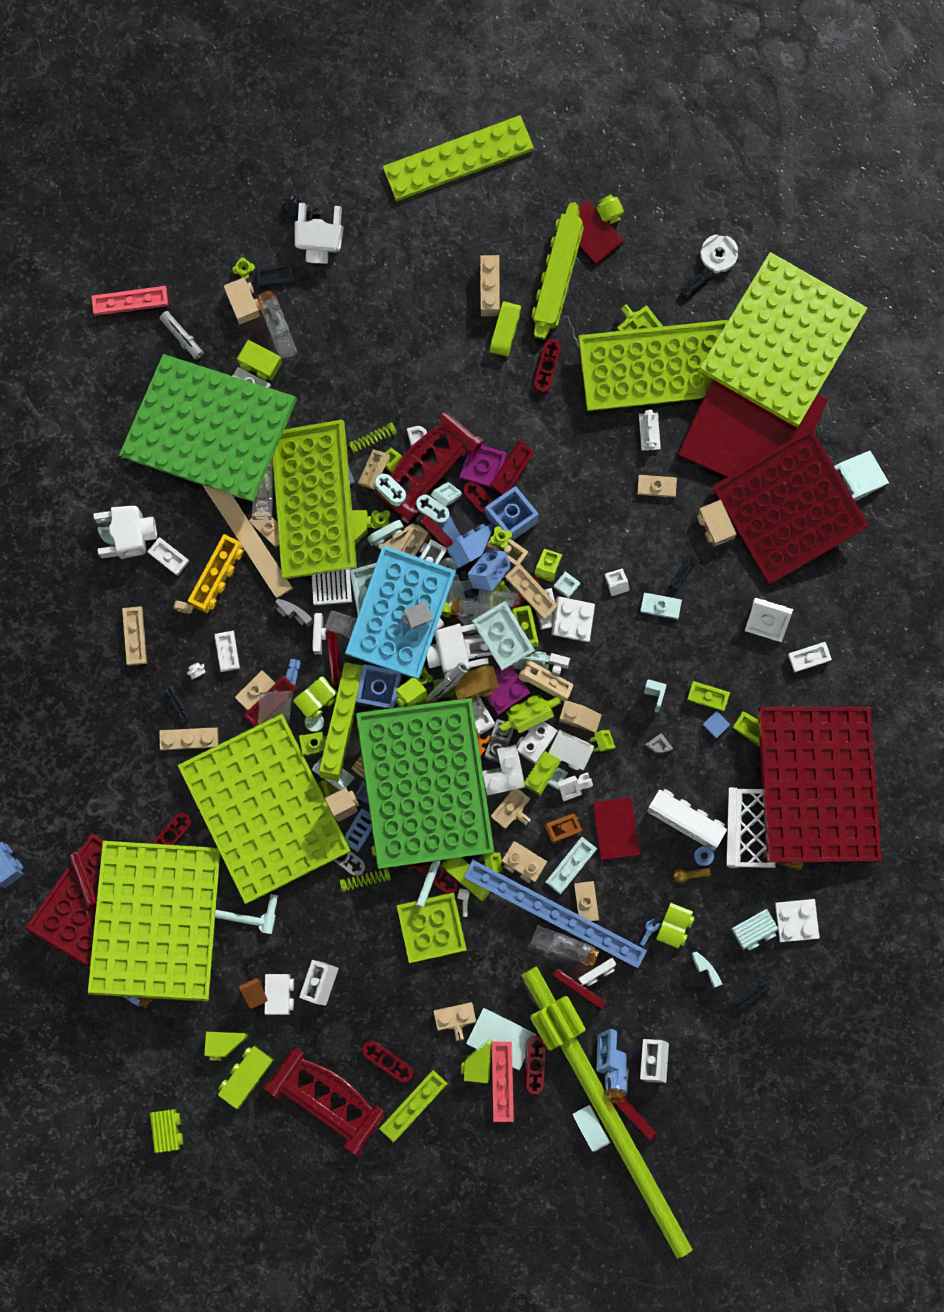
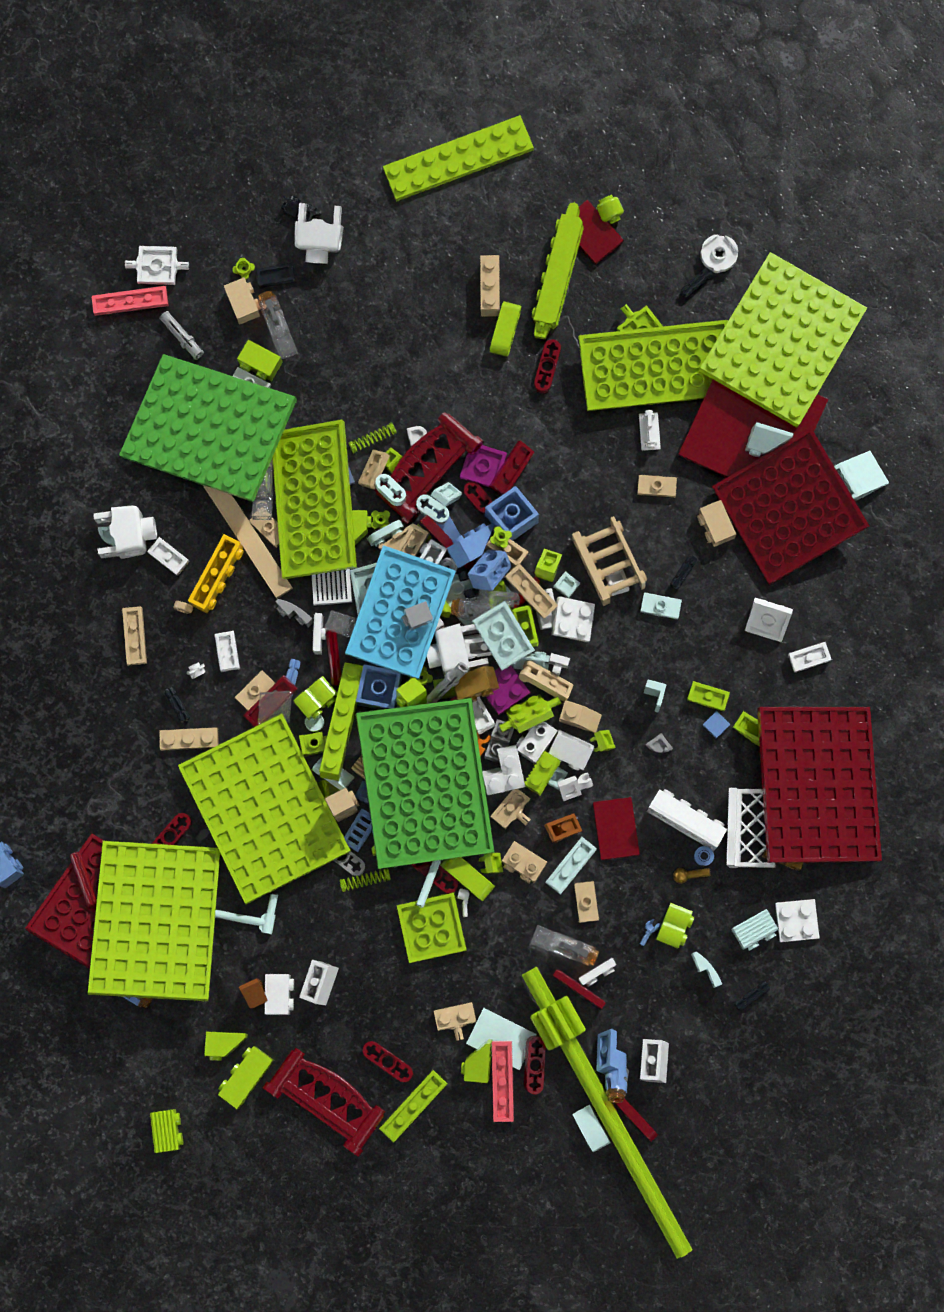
medium blue plate [464,860,647,968] -> none
none -> white plate [125,246,189,285]
none -> tan fence [572,516,647,606]
none -> light aqua slope [745,422,793,457]

